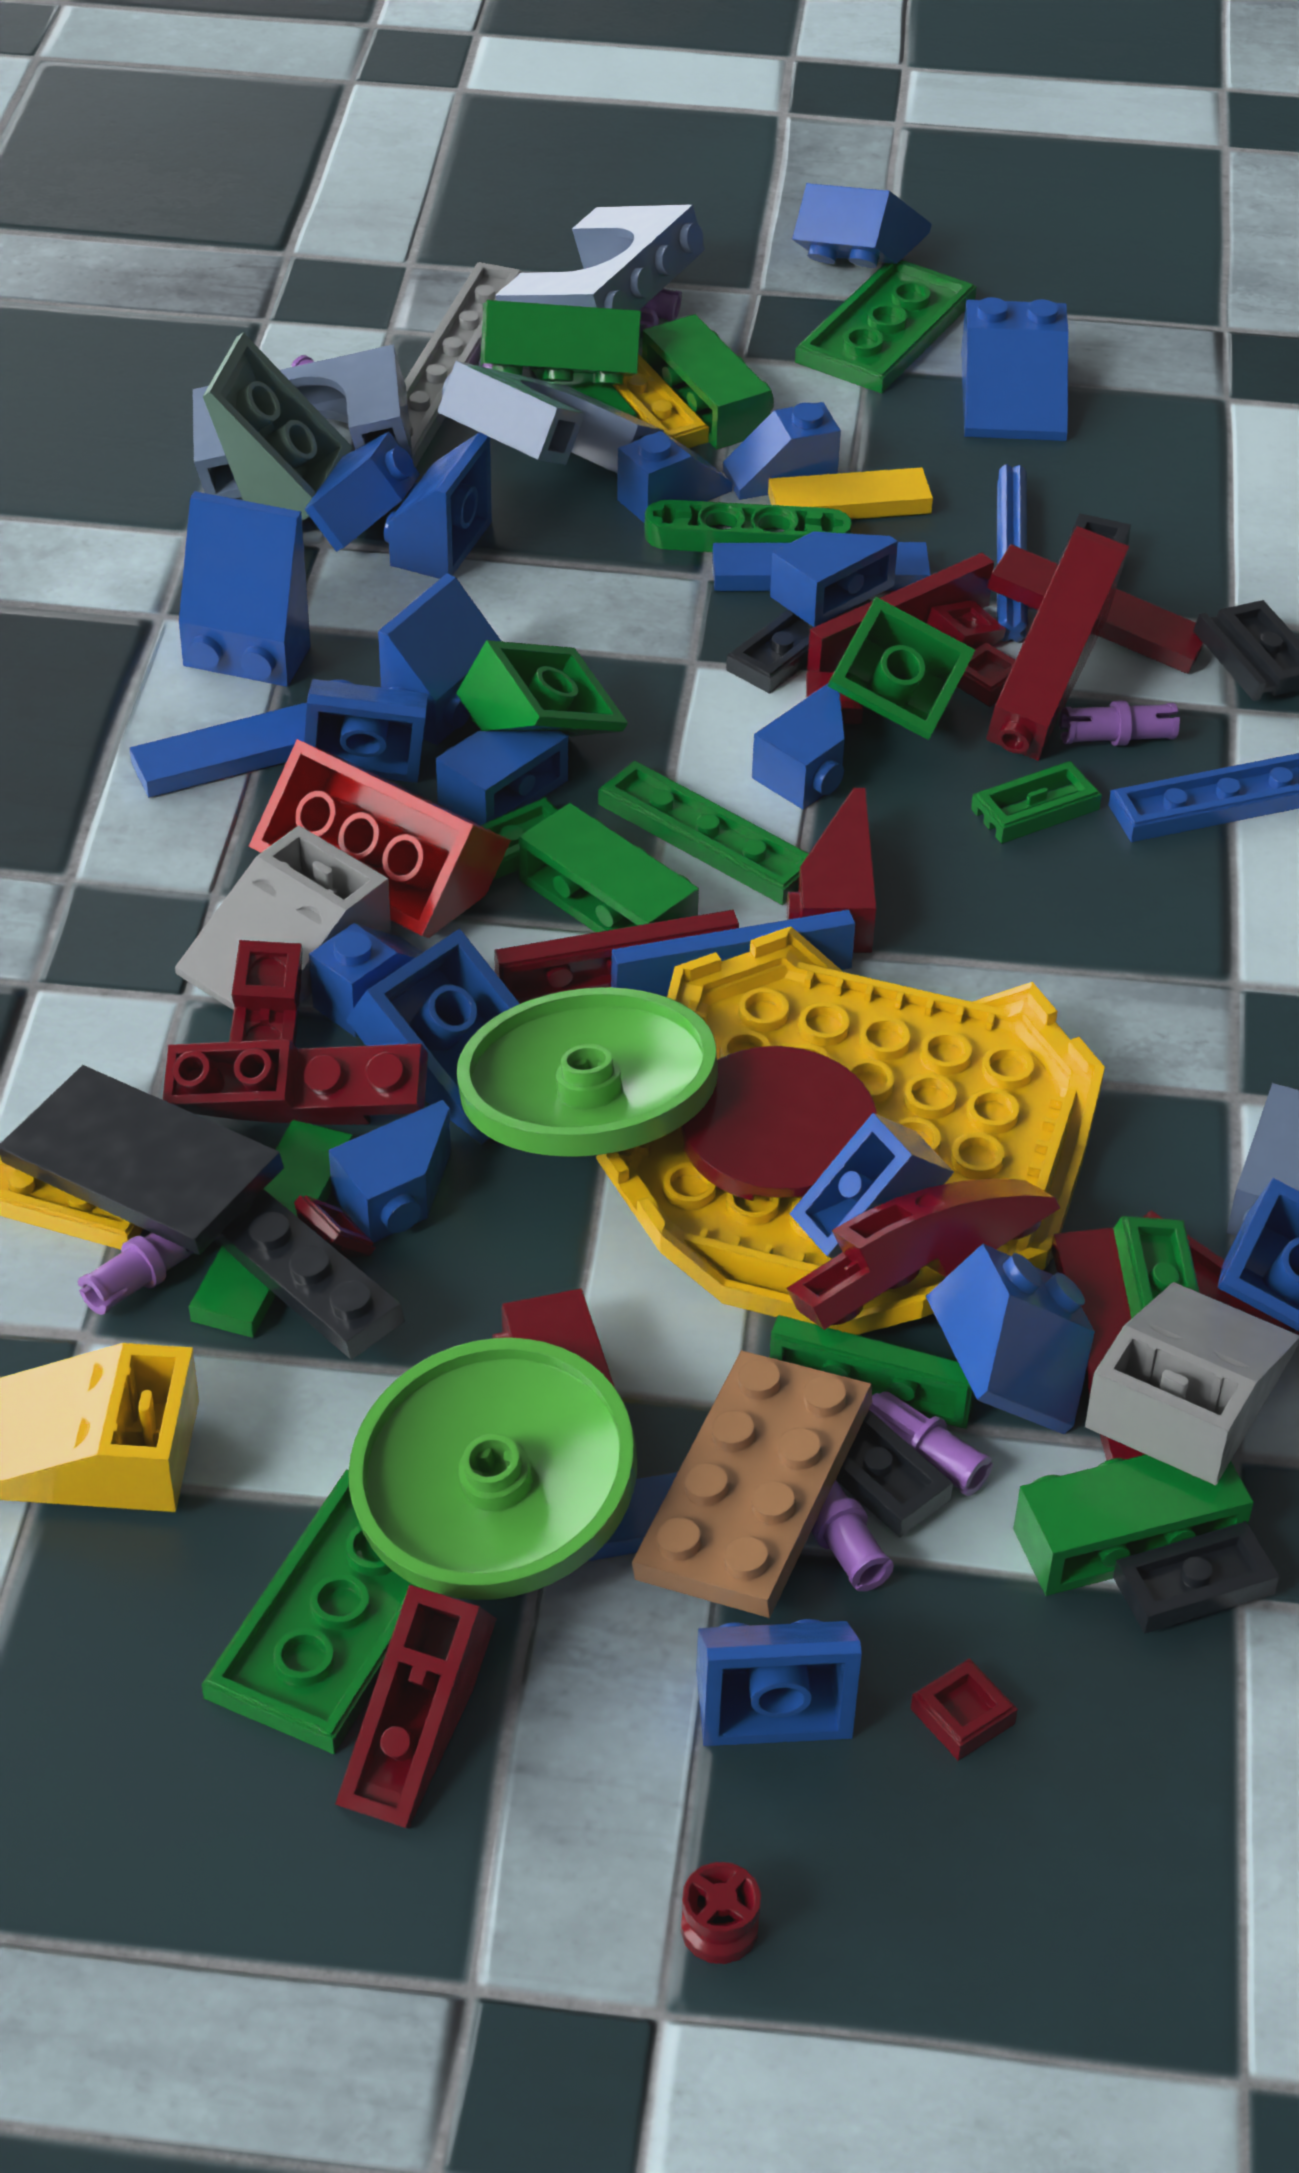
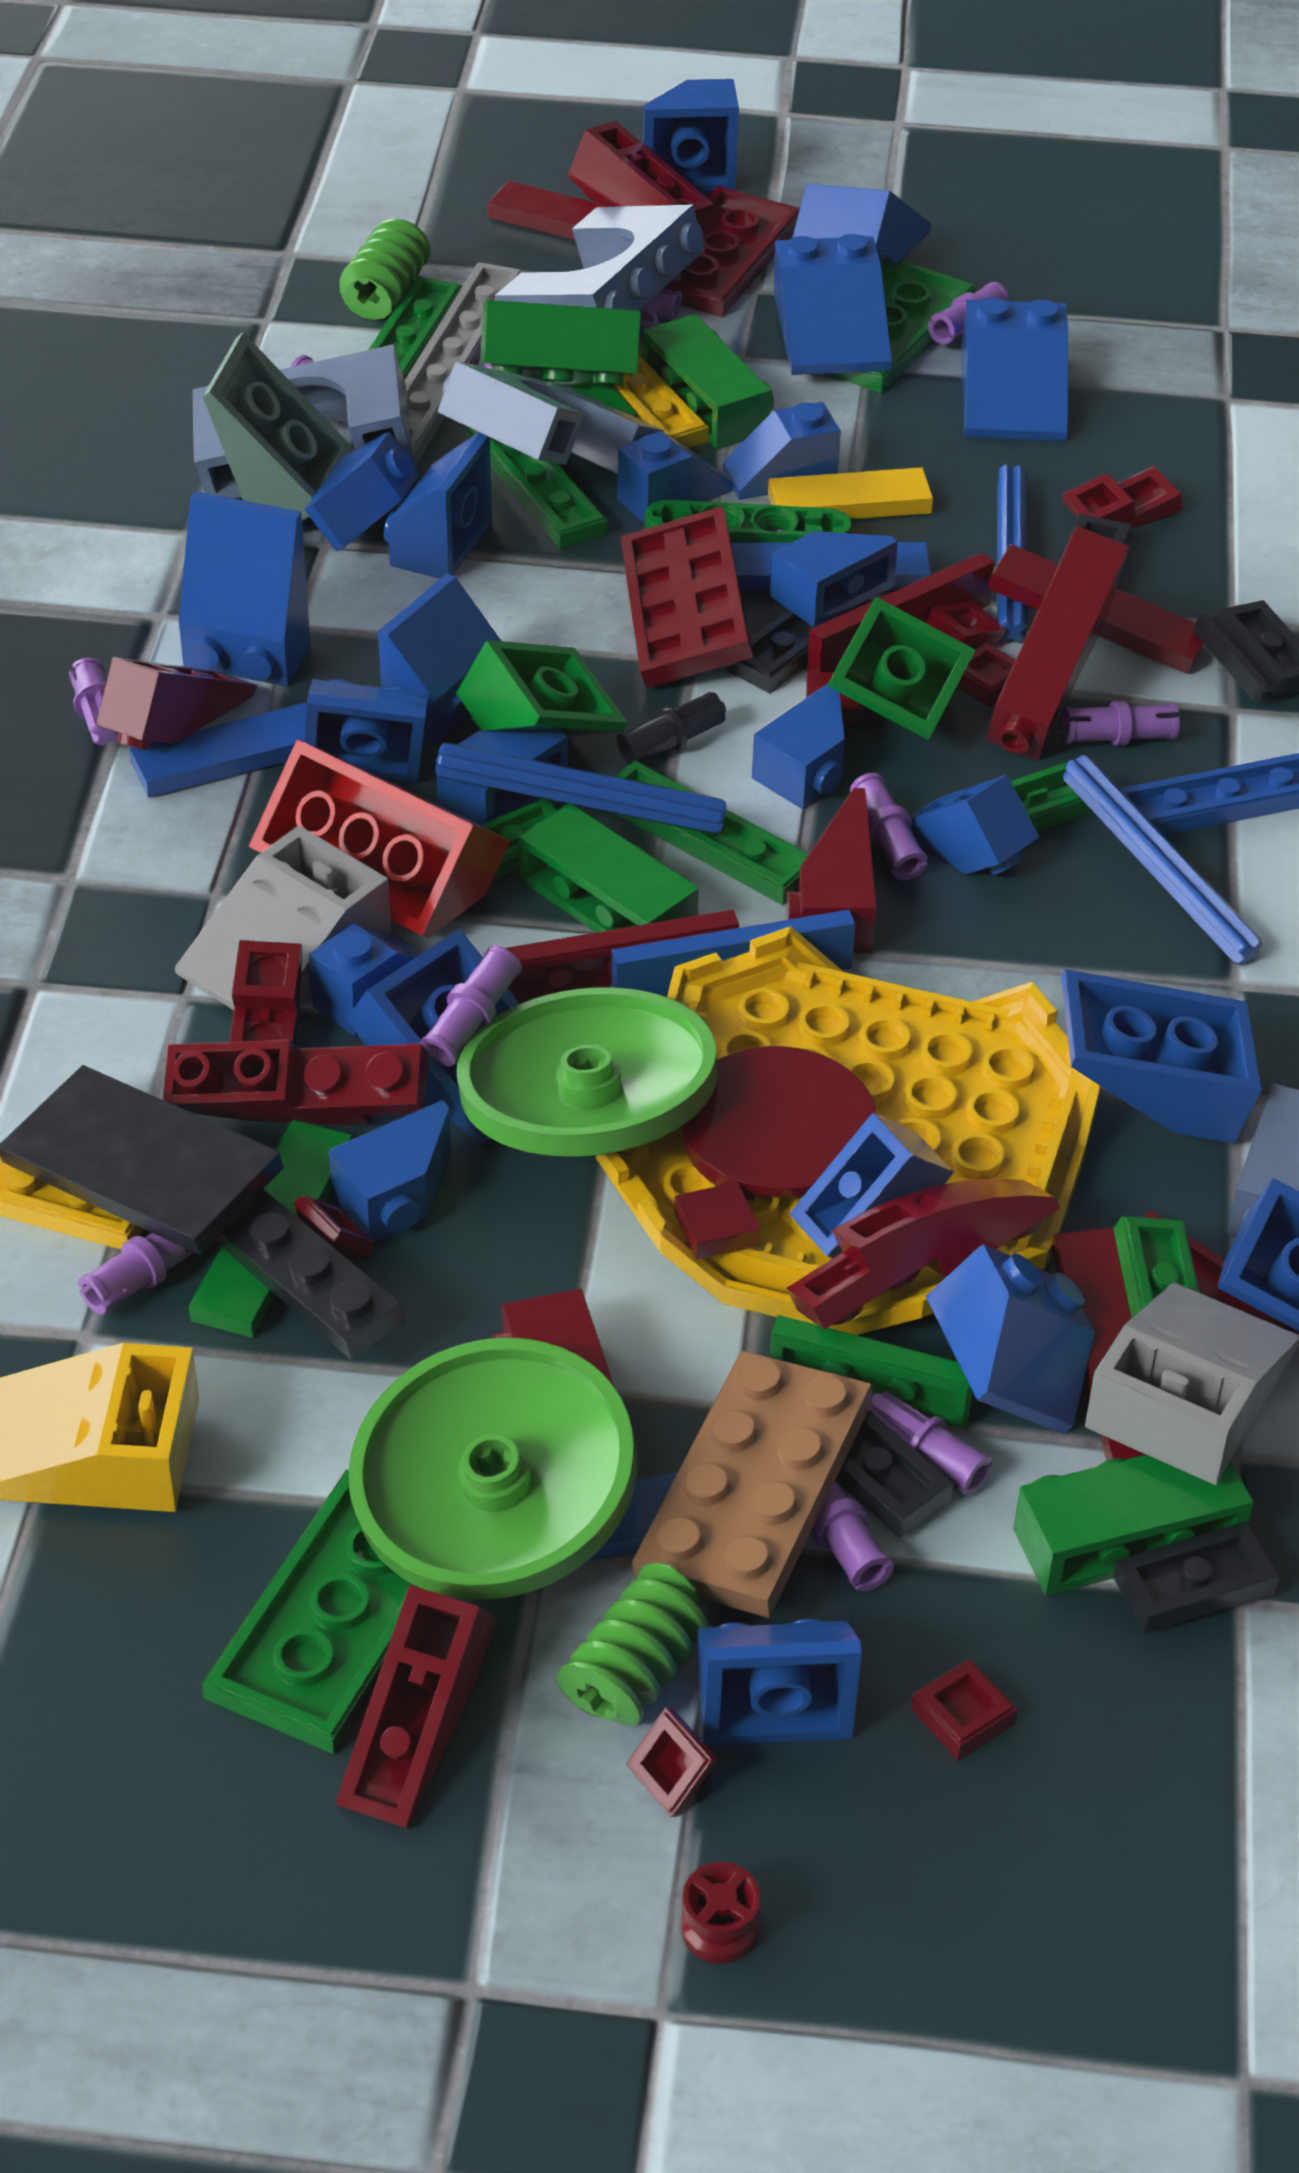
none -> medium lavender axle [69,657,118,746]
none -> slope [96,657,257,750]
none -> bright green piece [339,218,431,320]
none -> green tile [368,276,463,381]
none -> medium lavender pin [420,945,522,1067]
none -> blue axle [436,743,727,834]
none -> green tile [466,426,607,550]
none -> dark red tile [488,180,611,241]
none -> bright green piece [557,1562,709,1726]
none -> dark red slope [567,121,714,217]
none -> black axle [617,692,727,765]
none -> dark red plate [620,506,753,688]
none -> dark red slope [626,1707,718,1817]
none -> blue slope [643,79,739,193]
none -> dark red tile [664,186,800,317]
none -> dark red tile [674,1181,761,1260]
none -> blue slope [774,234,892,375]
none -> medium lavender pin [850,773,928,881]
none -> blue slope [910,775,1039,875]
none -> medium lavender pin [928,282,1010,345]
none -> blue slope [1061,969,1262,1144]
none -> dark red slope [1062,466,1183,528]
none -> axle [1063,755,1263,965]

